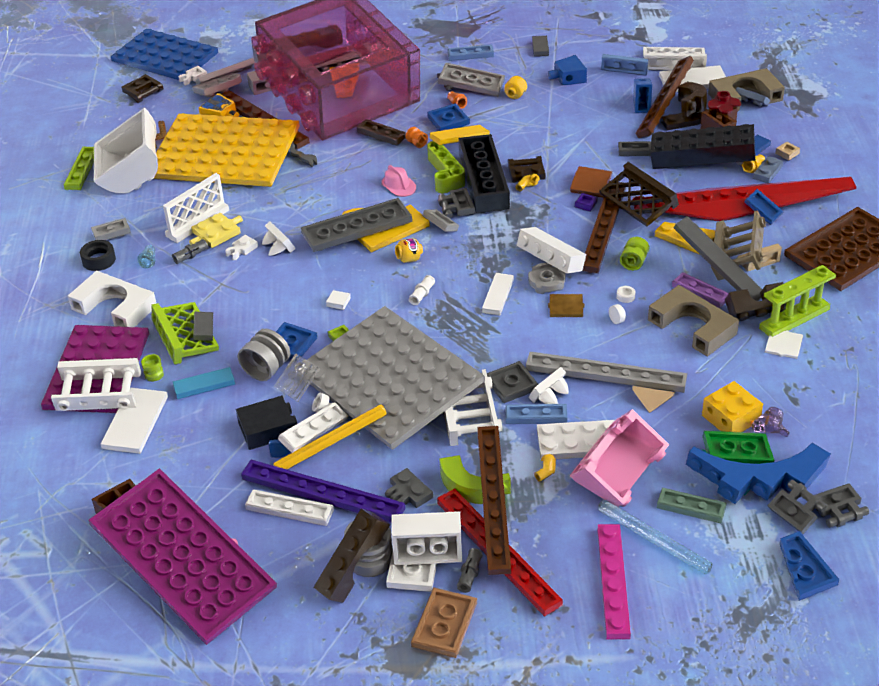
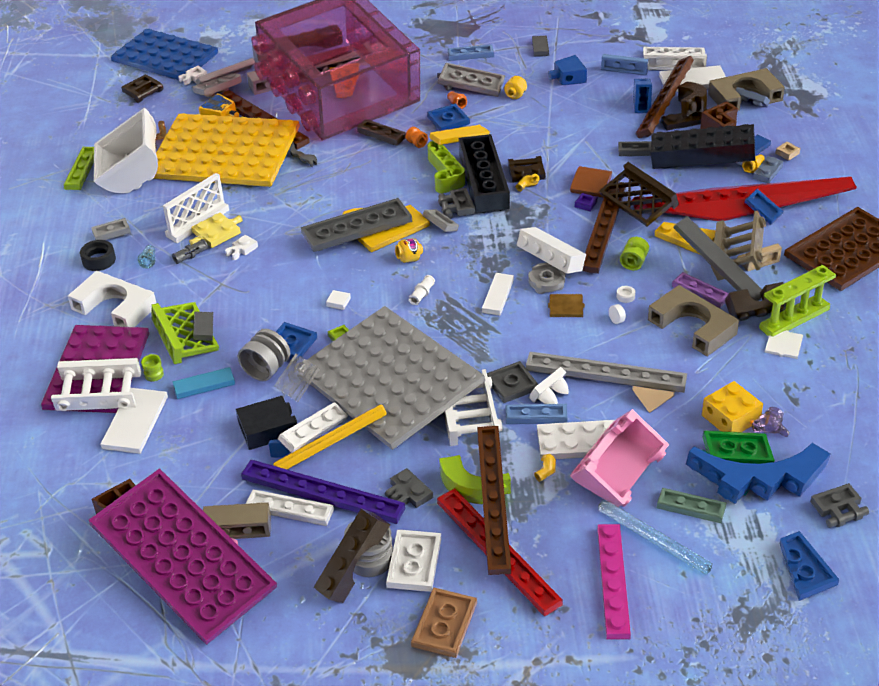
white tile [262,221,296,256] -> none
white tile [312,392,331,413] -> none
bright pink piece [382,165,416,197] -> none
white brick [392,512,462,565] -> none
dark grey pin [457,548,483,593] -> none
dark red plate [708,91,741,114] -> none
dark grey plate [768,480,828,534] -> none
none -> dark tan brick [203,502,271,539]

